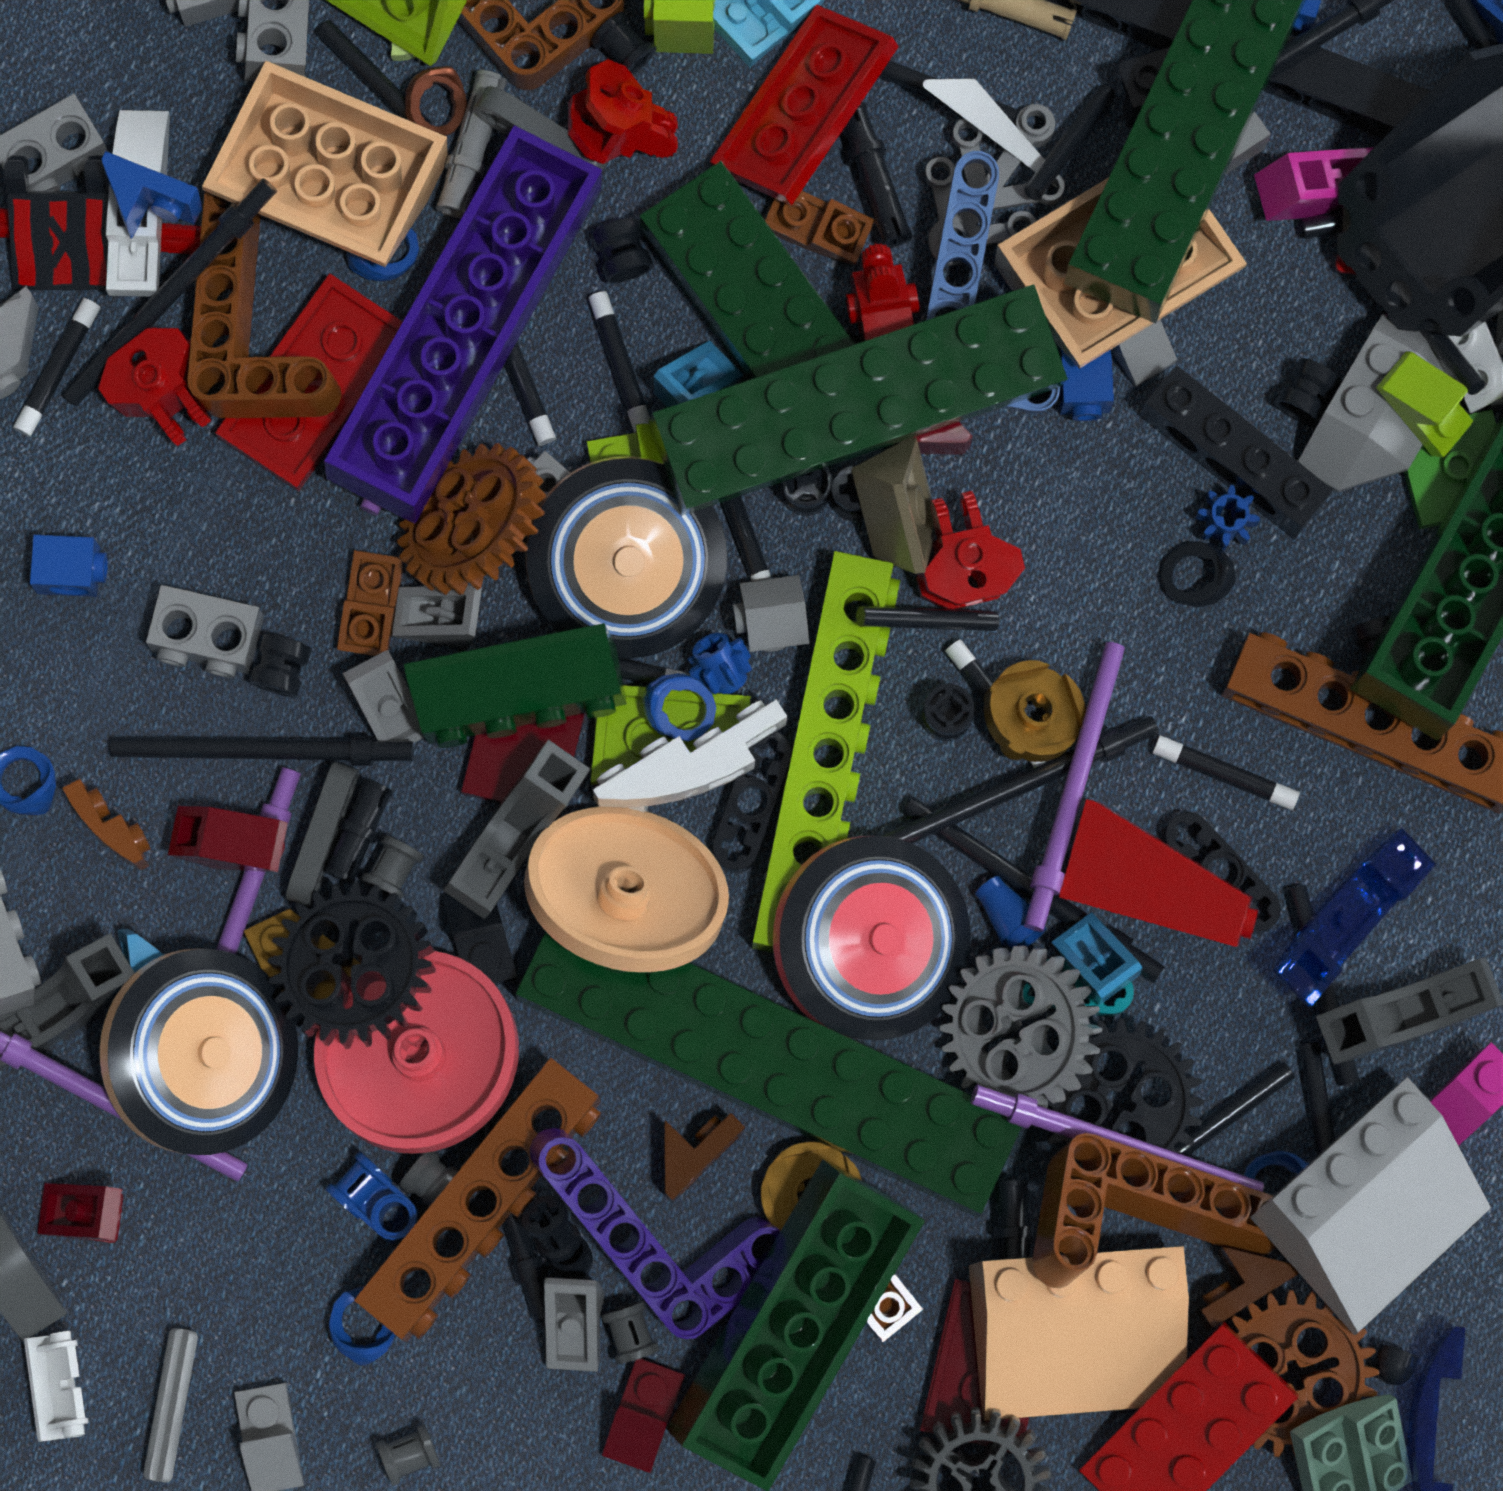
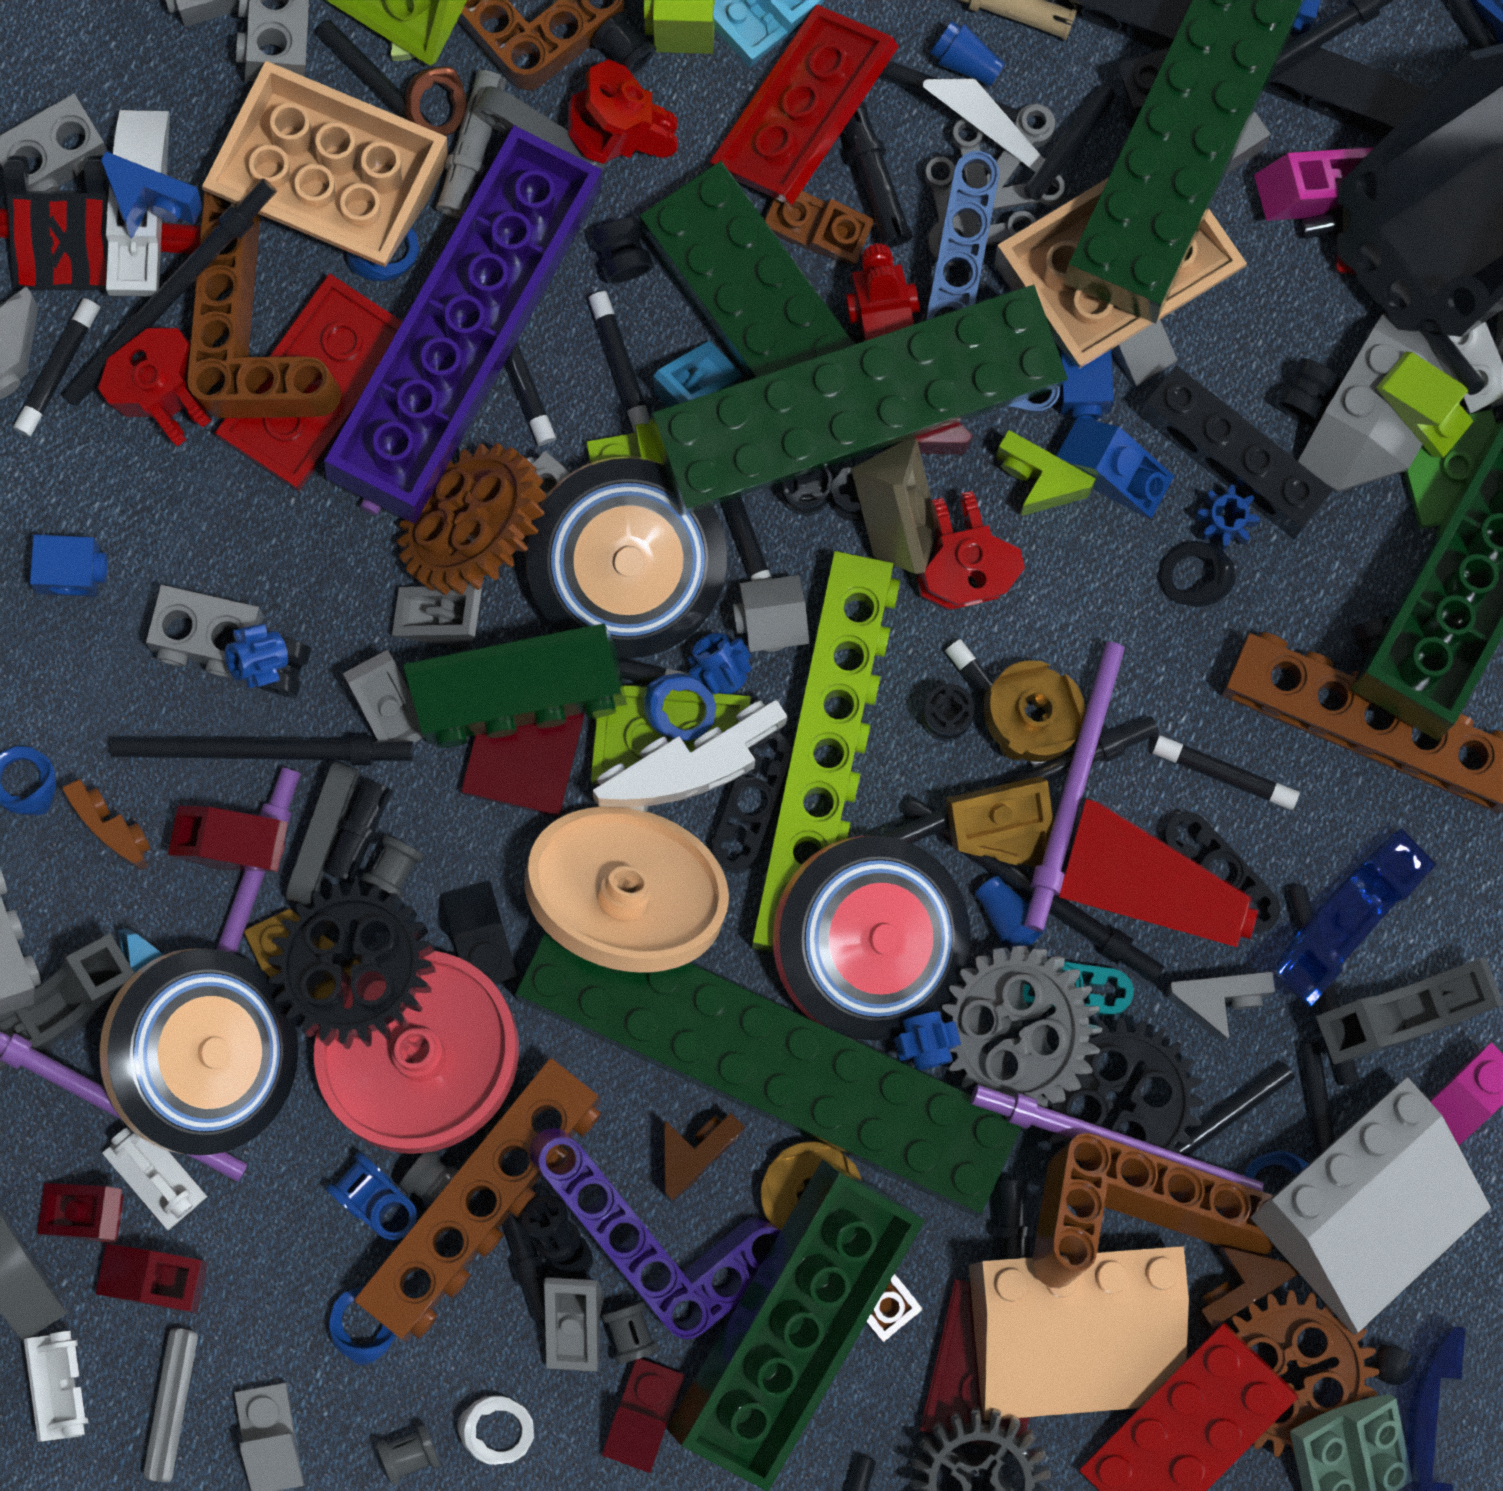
dark orange slope [337,550,405,656] -> none
dark grey arch [443,740,590,919] -> none
black bar [856,606,999,631] -> none
dark azure slope [1052,912,1142,1006] -> none
none -> dark red slope [96,1244,208,1314]
none -> white hinge [102,1128,207,1231]
none -> blue gear [225,623,288,688]
none -> white piece [458,1395,534,1465]
none -> blue gear [894,1011,961,1071]
none -> blue cone [930,20,1005,87]
none -> pearl gold wing [945,776,1054,867]
none -> lime slope [996,430,1096,516]
none -> blue slope [1057,417,1175,519]
none -> light grey slope [1166,972,1275,1043]

